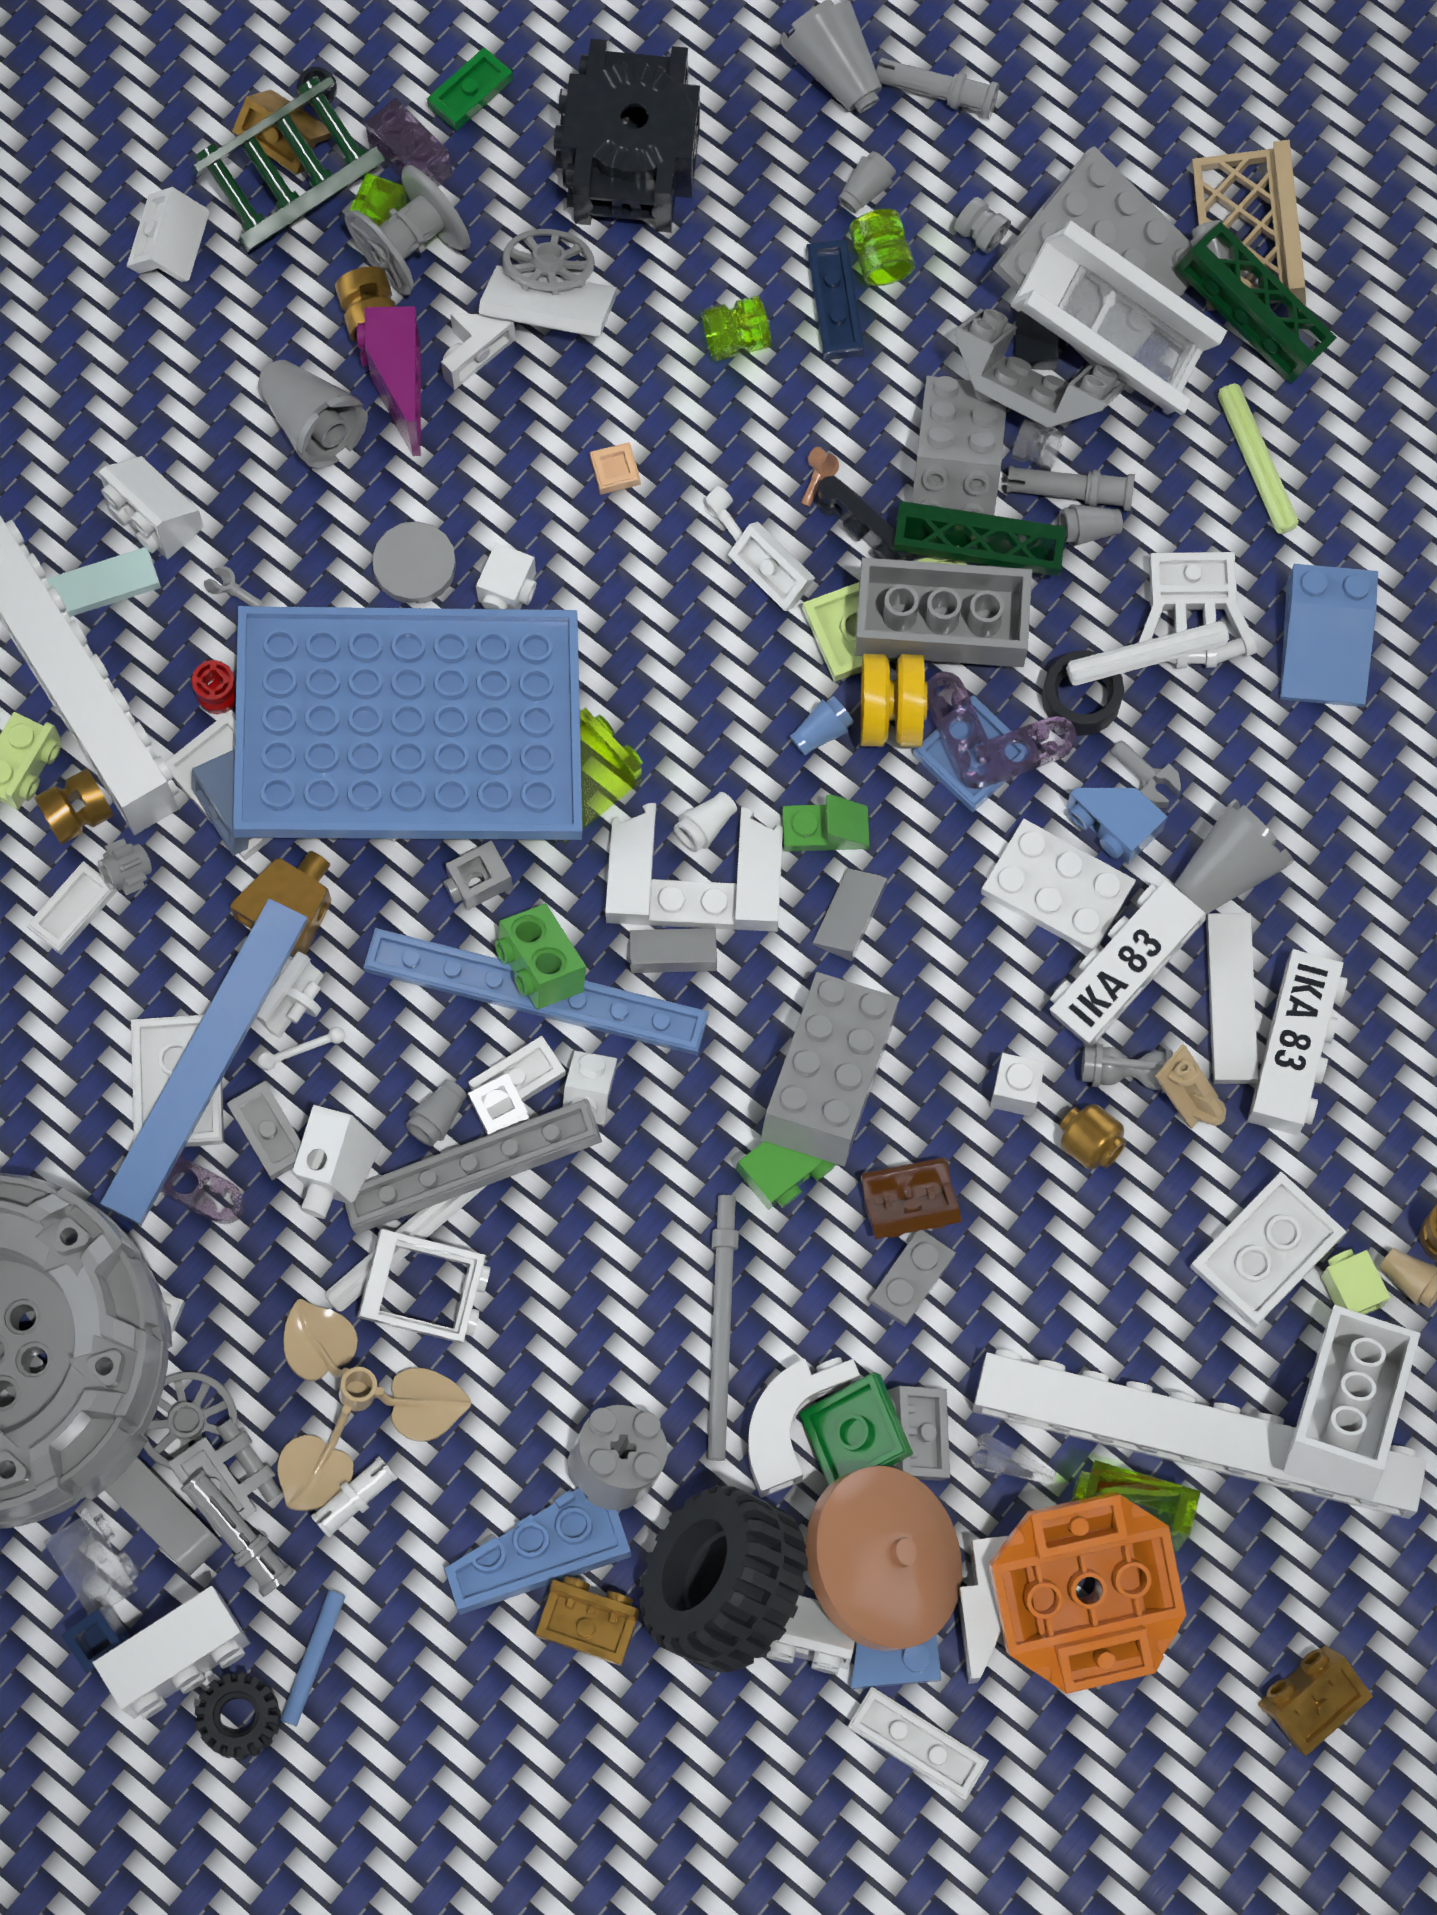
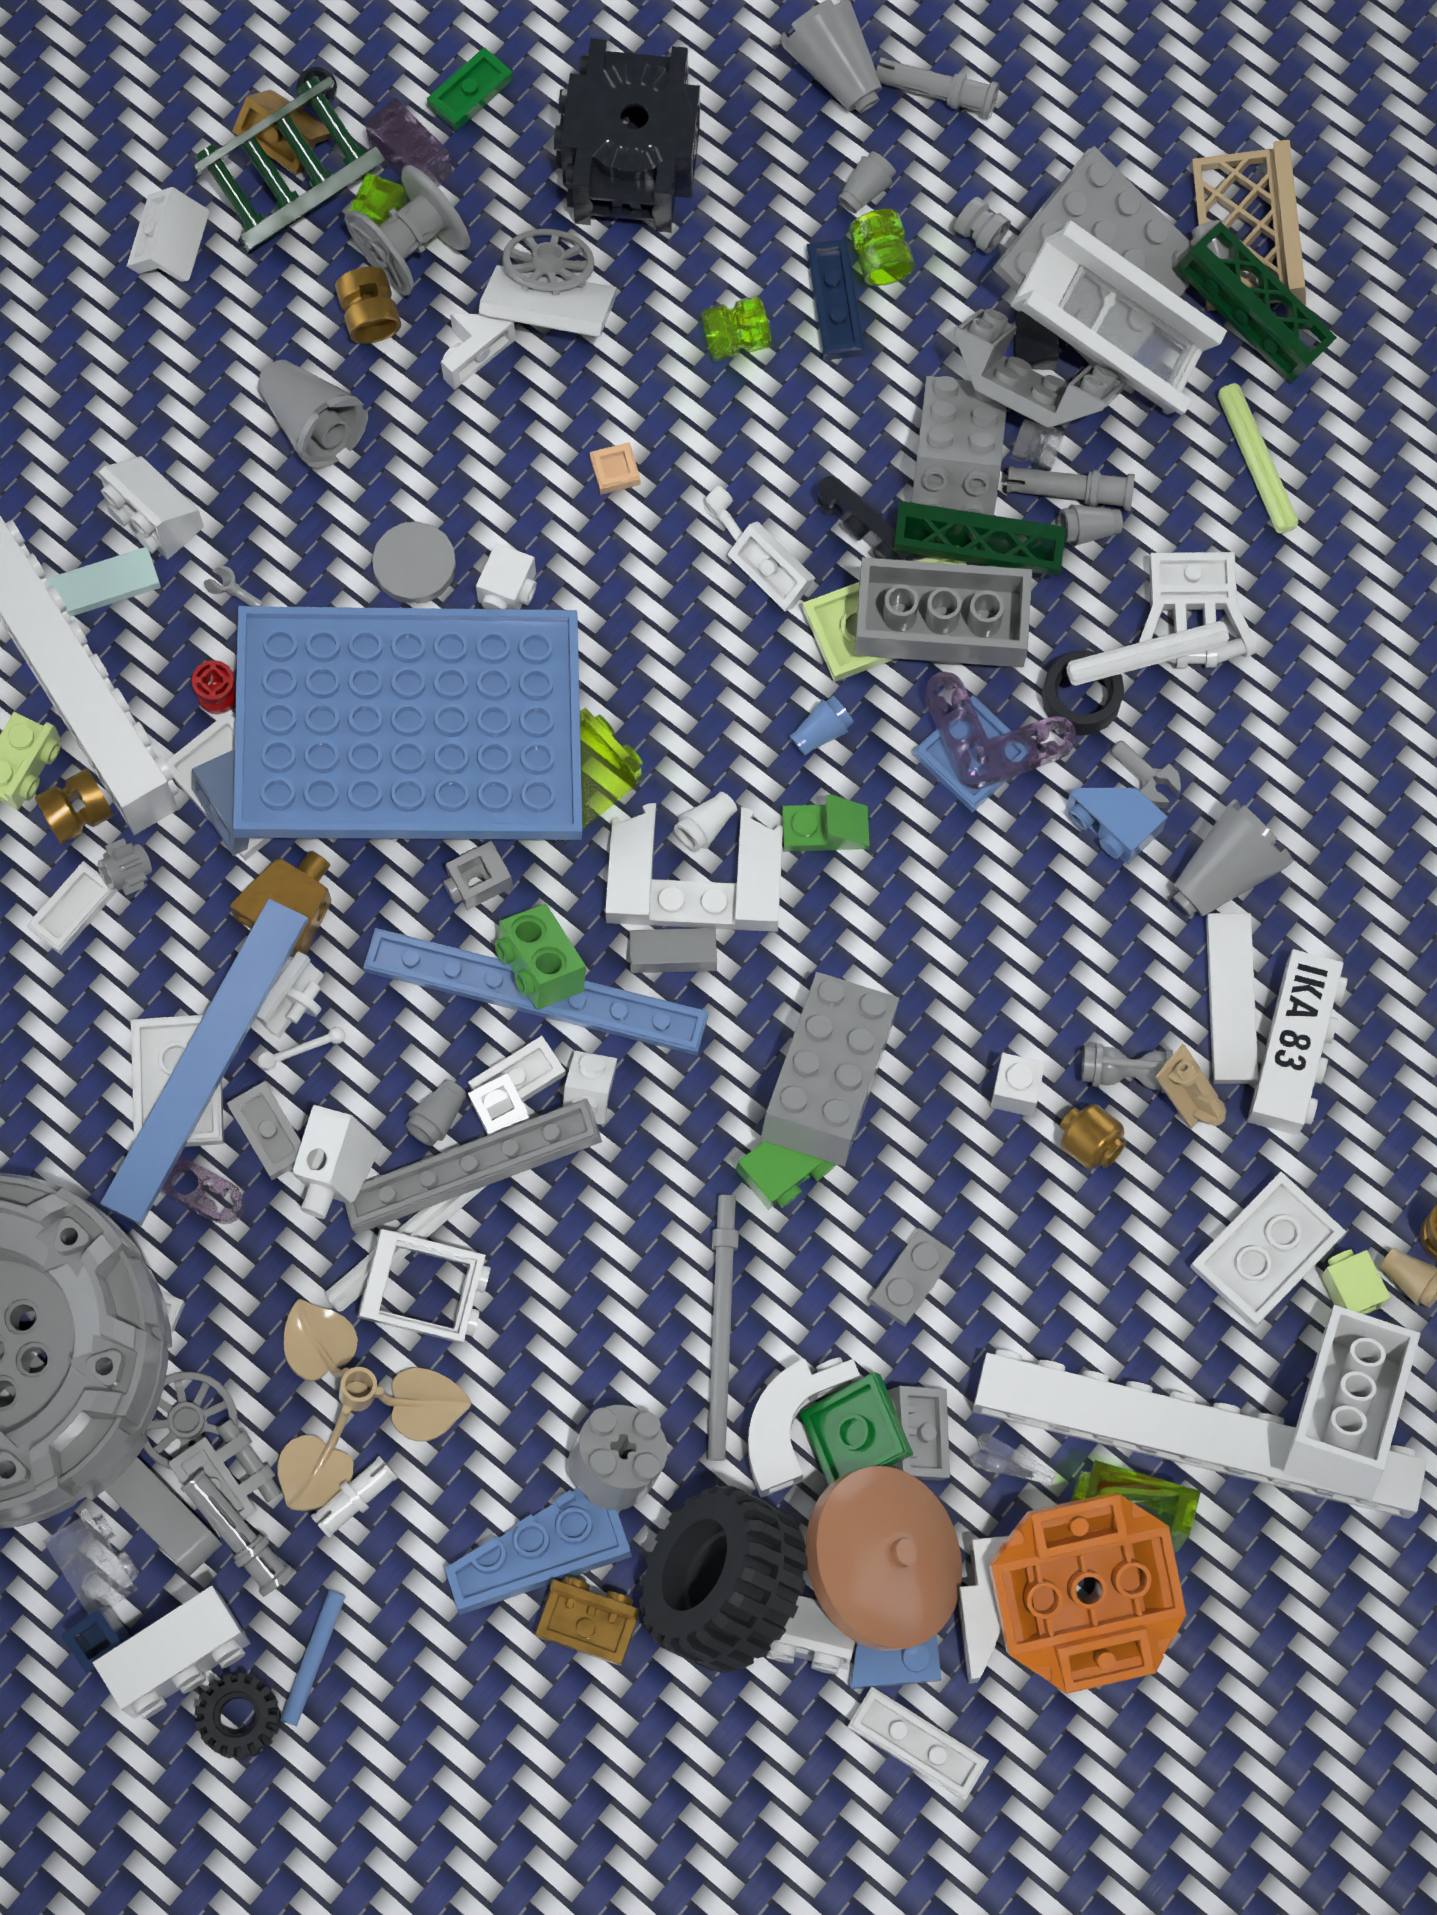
magenta slope [357,306,421,456] -> none
nougat hand [801,447,839,507] -> none
light grey slope [812,868,887,962] -> none
yellow wheel [861,653,927,747] -> none
reddish brown bracket [861,1158,962,1239] -> none
white plate [981,818,1136,953] -> none
white brick [1050,879,1206,1047] -> none
pearl gold bracket [1258,1646,1373,1756] -> none
medium blue slope [1280,564,1378,707] -> none

